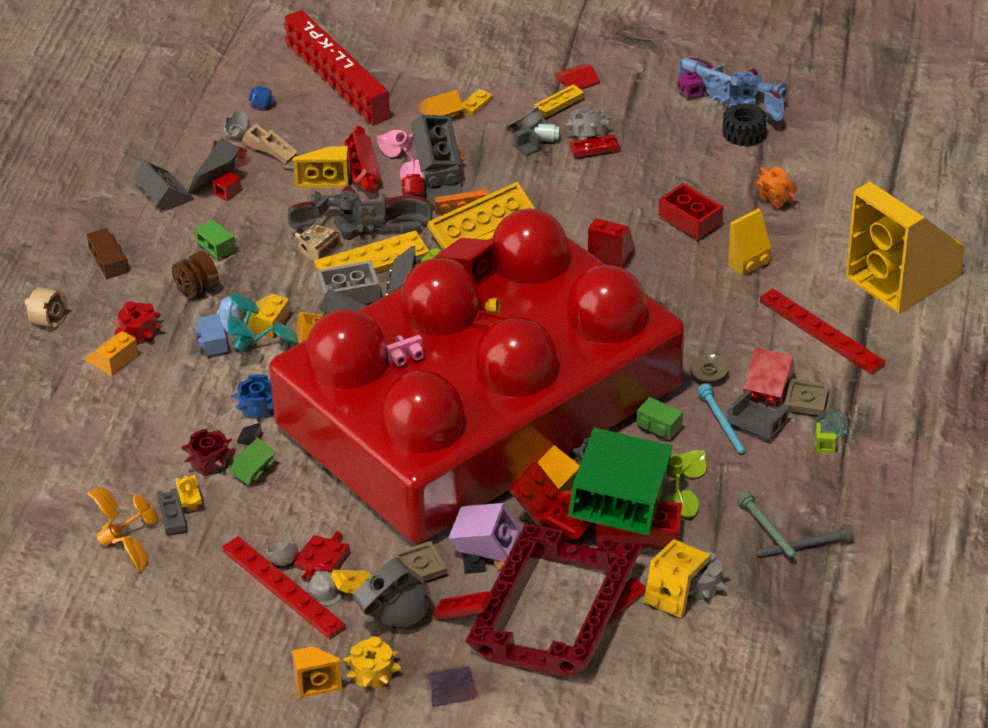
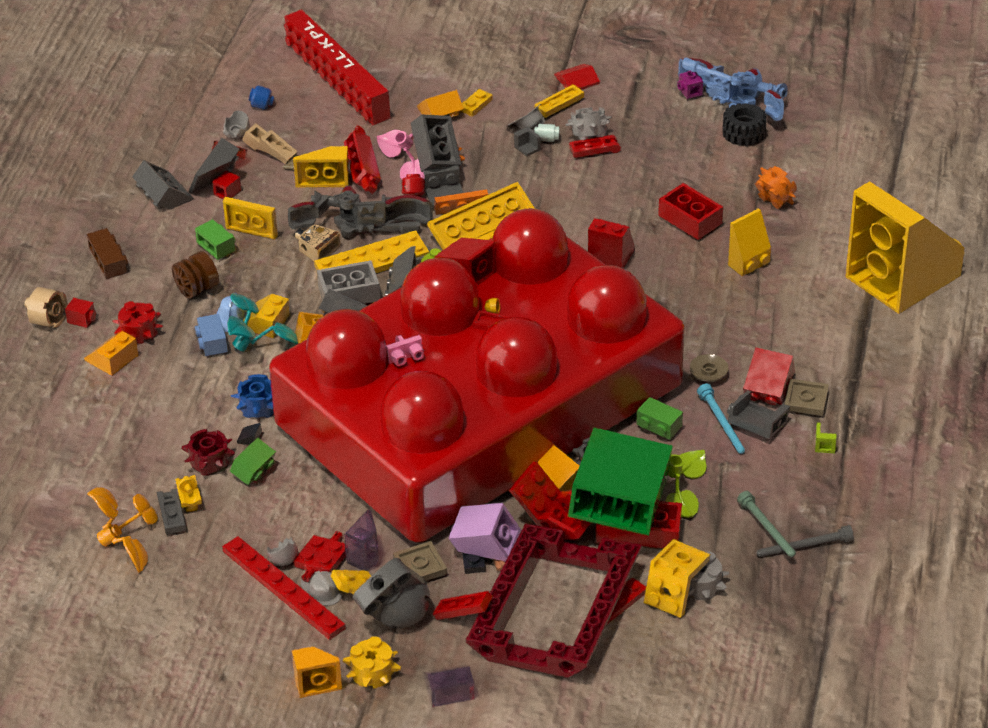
red plate [760,288,885,375] -> none
clear light blue panel [817,409,848,437] -> none
none -> red brick [65,297,96,328]
none -> yellow tile [223,197,278,239]
none -> slope [344,509,379,571]

